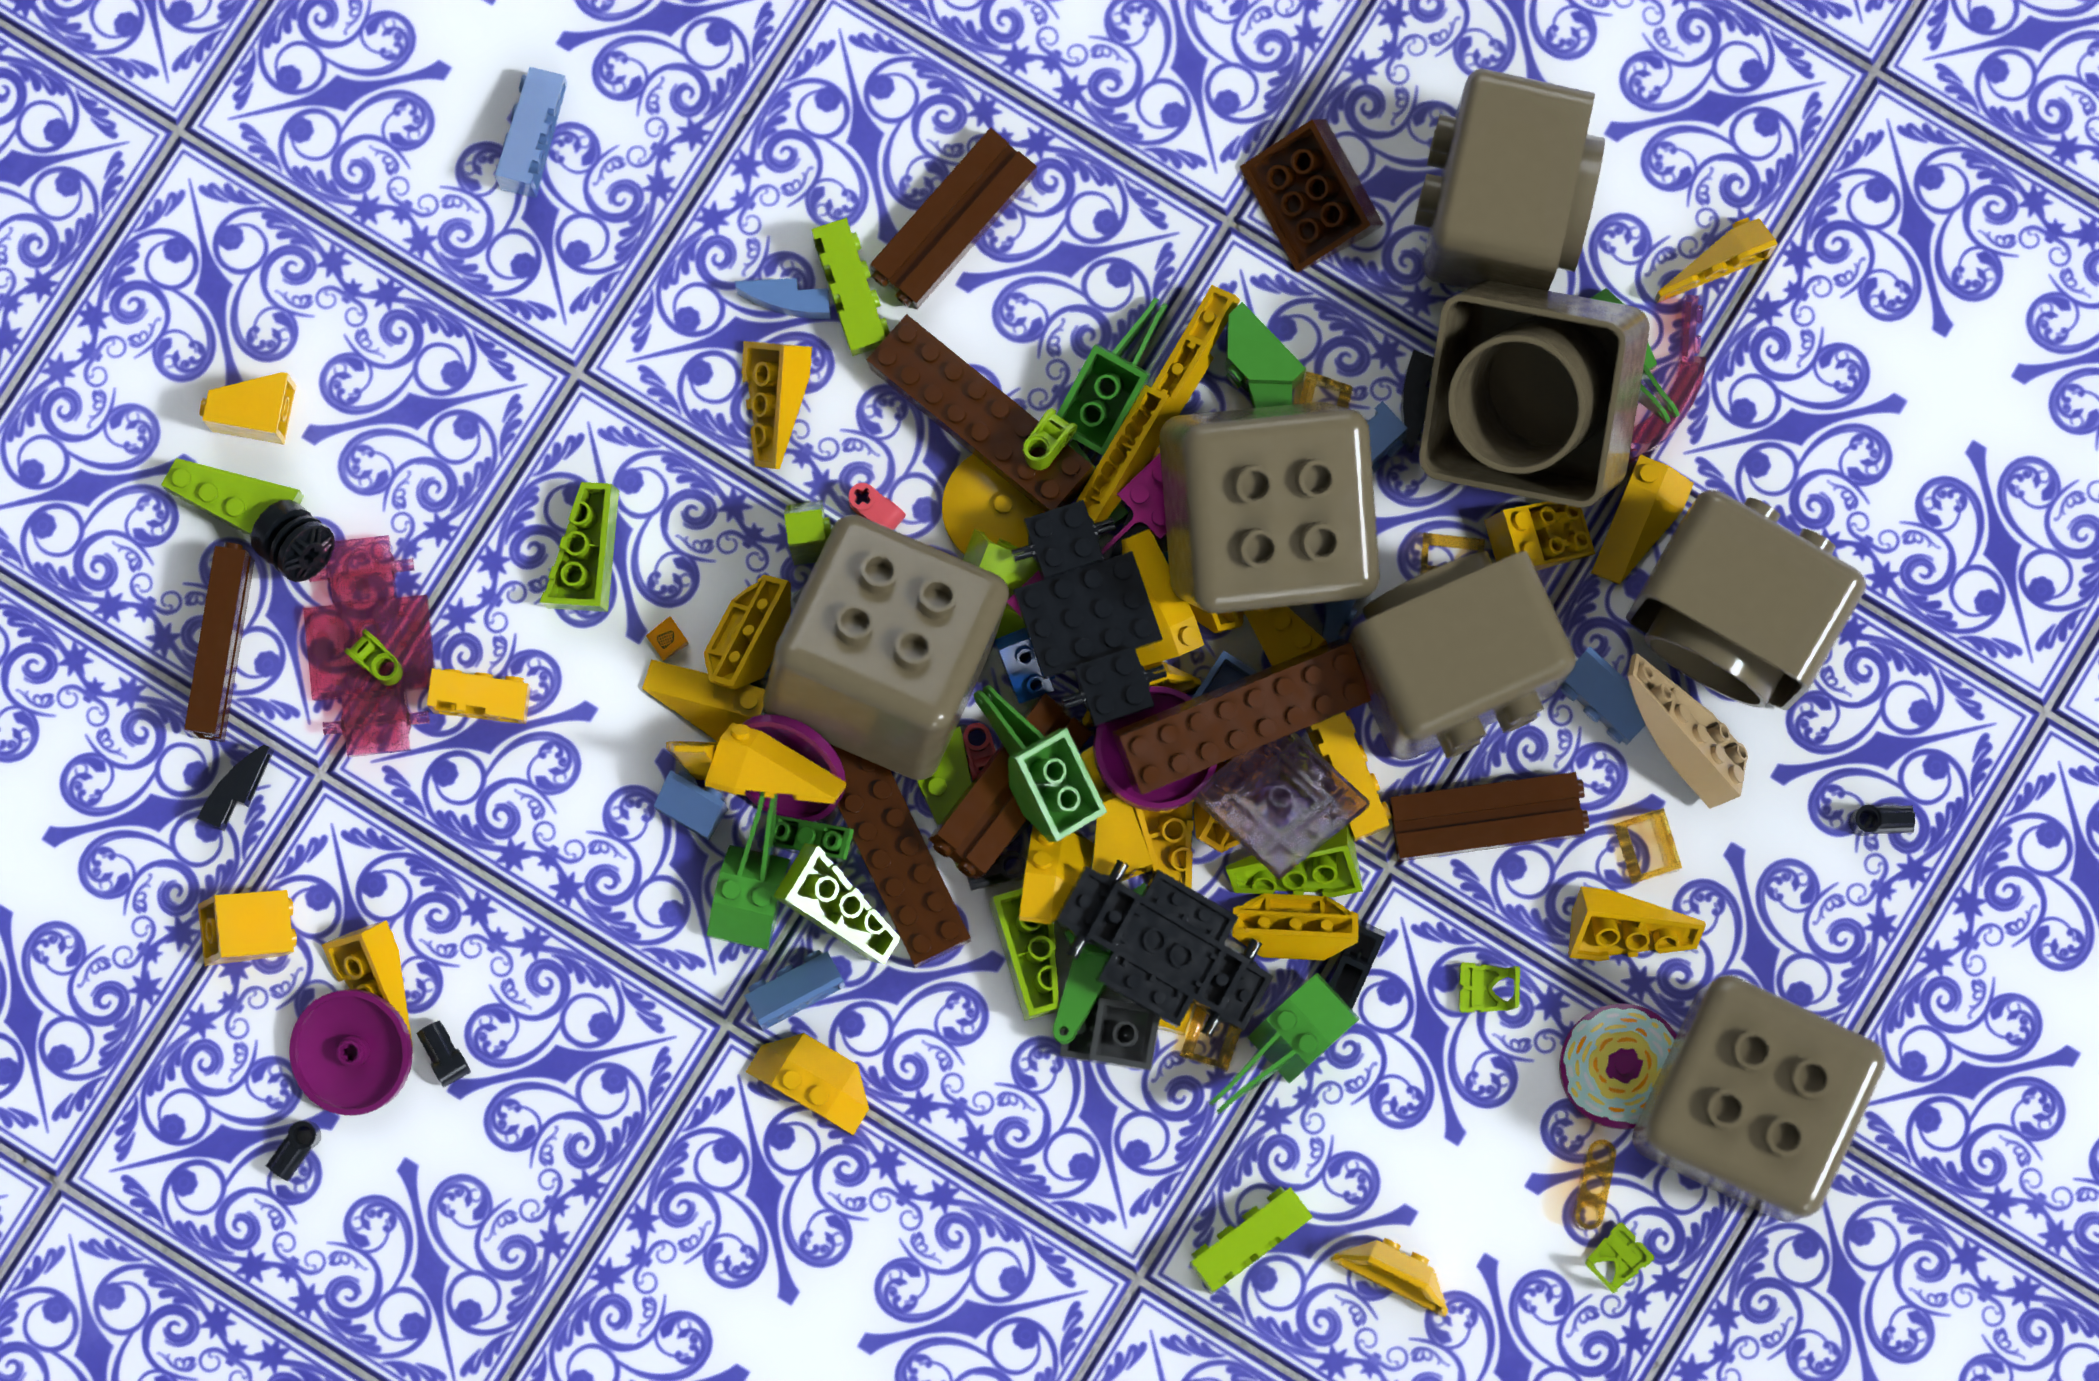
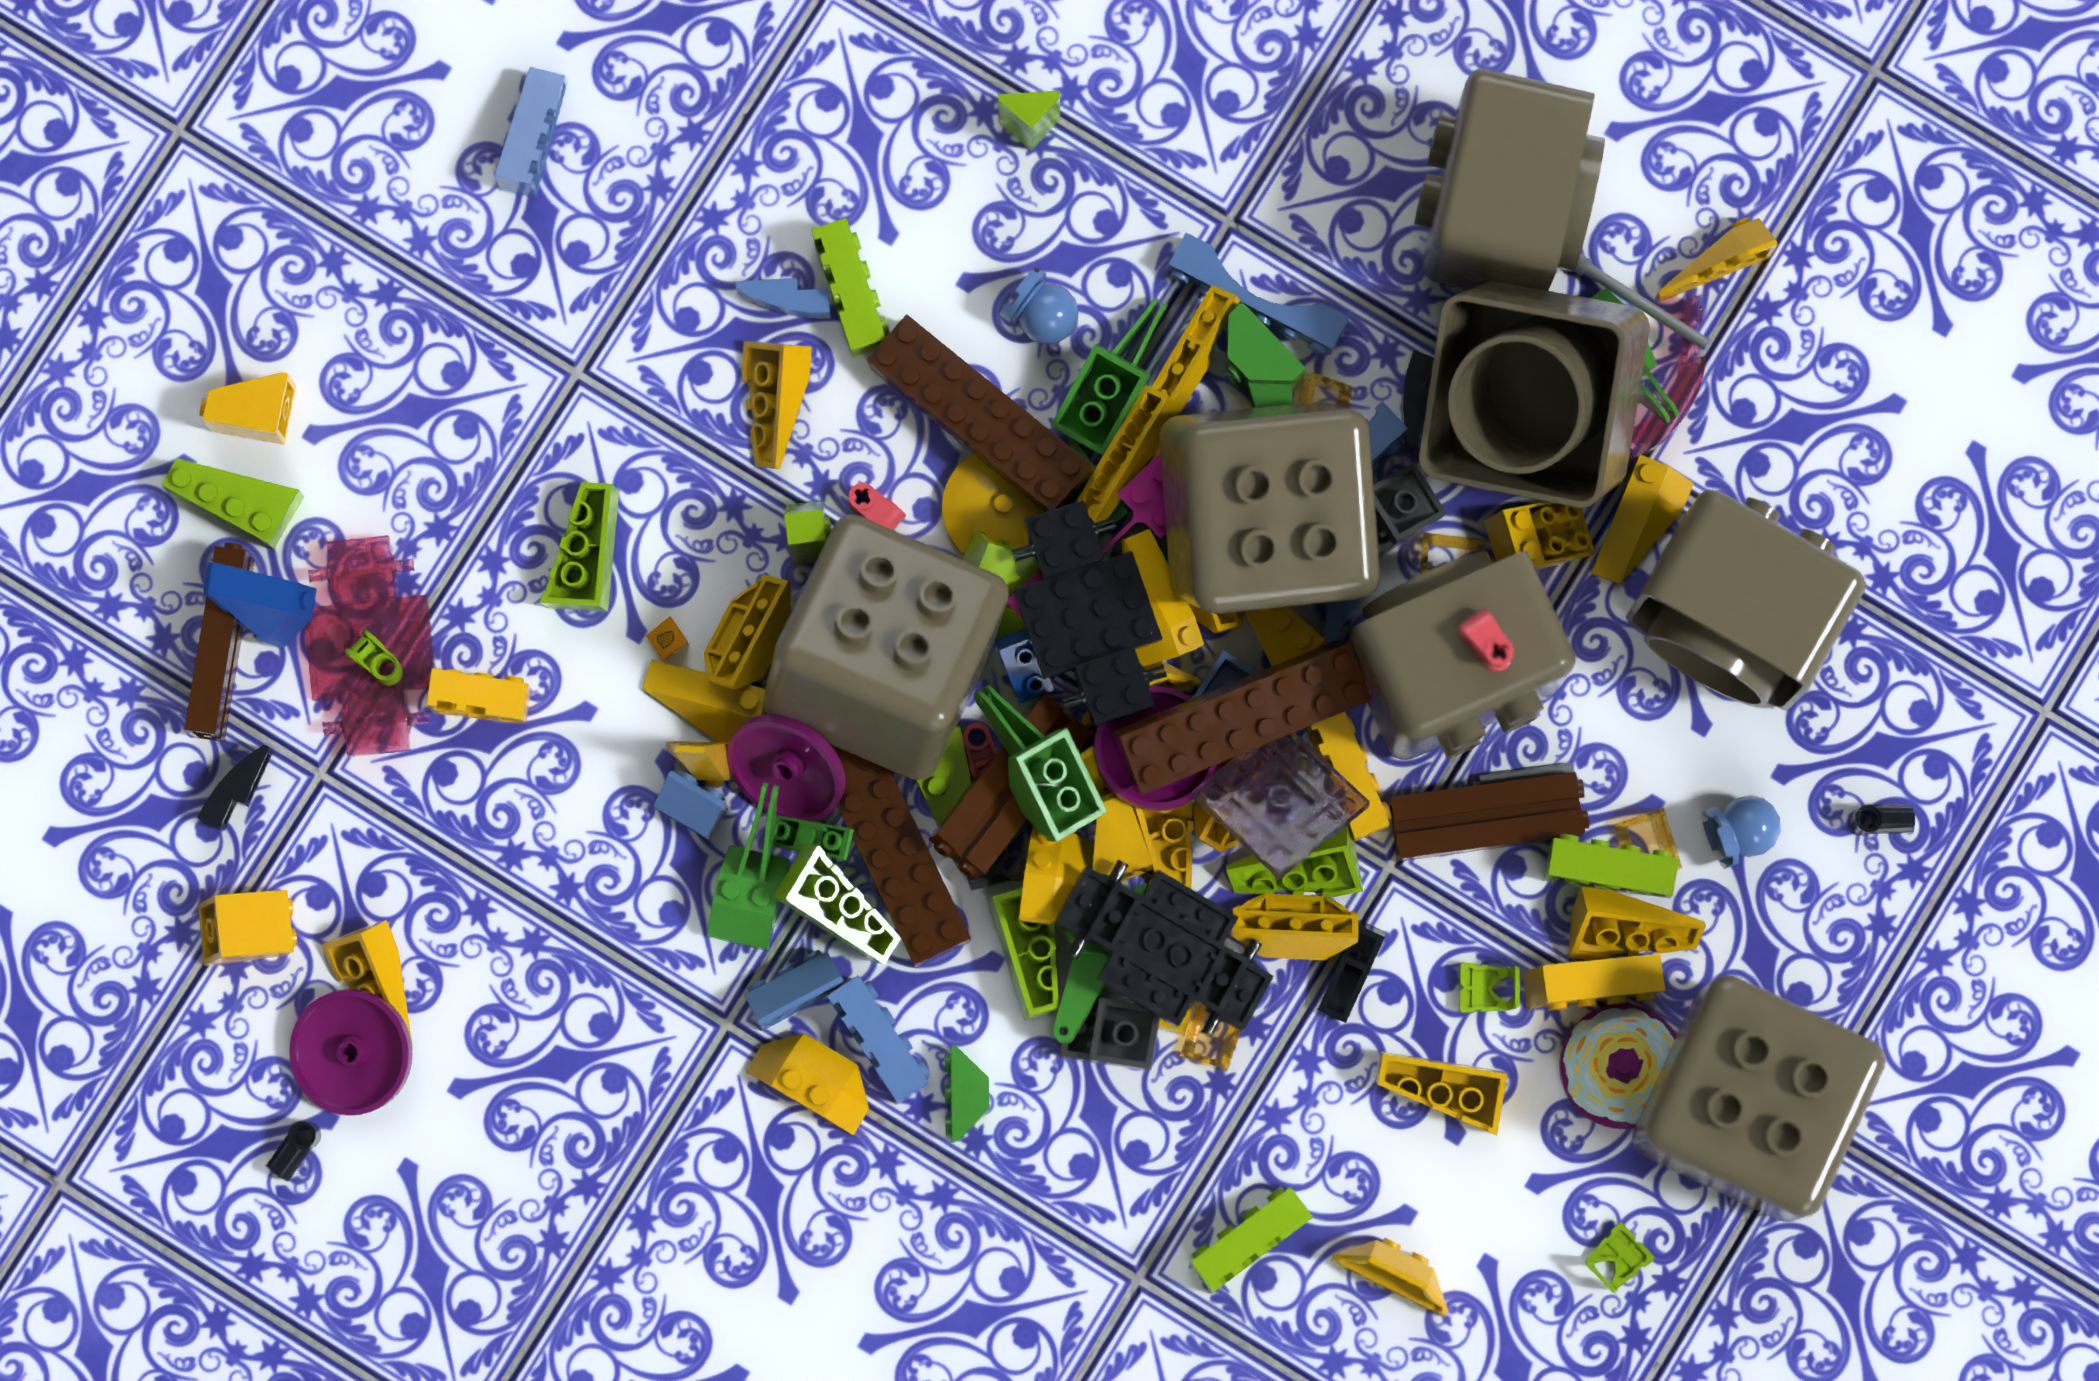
black wheel [250,500,335,582] -> none
black piece [416,1020,471,1088] -> none
yellow wedge [705,723,846,804] -> none
reddish brown brick [870,127,1037,310] -> none
lime piece [1023,408,1078,470] -> none
bright green slope [1209,973,1360,1114] -> none
reddish brown slope [1239,119,1384,272] -> none
medium blue slope [1560,647,1646,745] -> none
clear yellow beam [1573,1139,1616,1231] -> none
tan wedge [1628,653,1748,809] -> none
none -> blue wedge [203,562,317,648]
none -> medium blue wedge [827,975,931,1105]
none -> bright green slope [945,1046,989,1143]
none -> lime slope [998,91,1060,151]
none -> medium blue tile [1000,266,1079,344]
none -> medium blue arch [1168,232,1349,355]
none -> dark grey slope [1373,462,1447,557]
none -> yellow wedge [1376,1051,1507,1136]
none -> coral piece [1457,608,1514,672]
none -> light grey bar [1479,763,1573,785]
none -> yellow wedge [1522,954,1666,1011]
none -> lime wedge [1543,834,1679,899]
none -> light grey bar [1575,254,1712,351]
none -> medium blue tile [1702,795,1781,869]

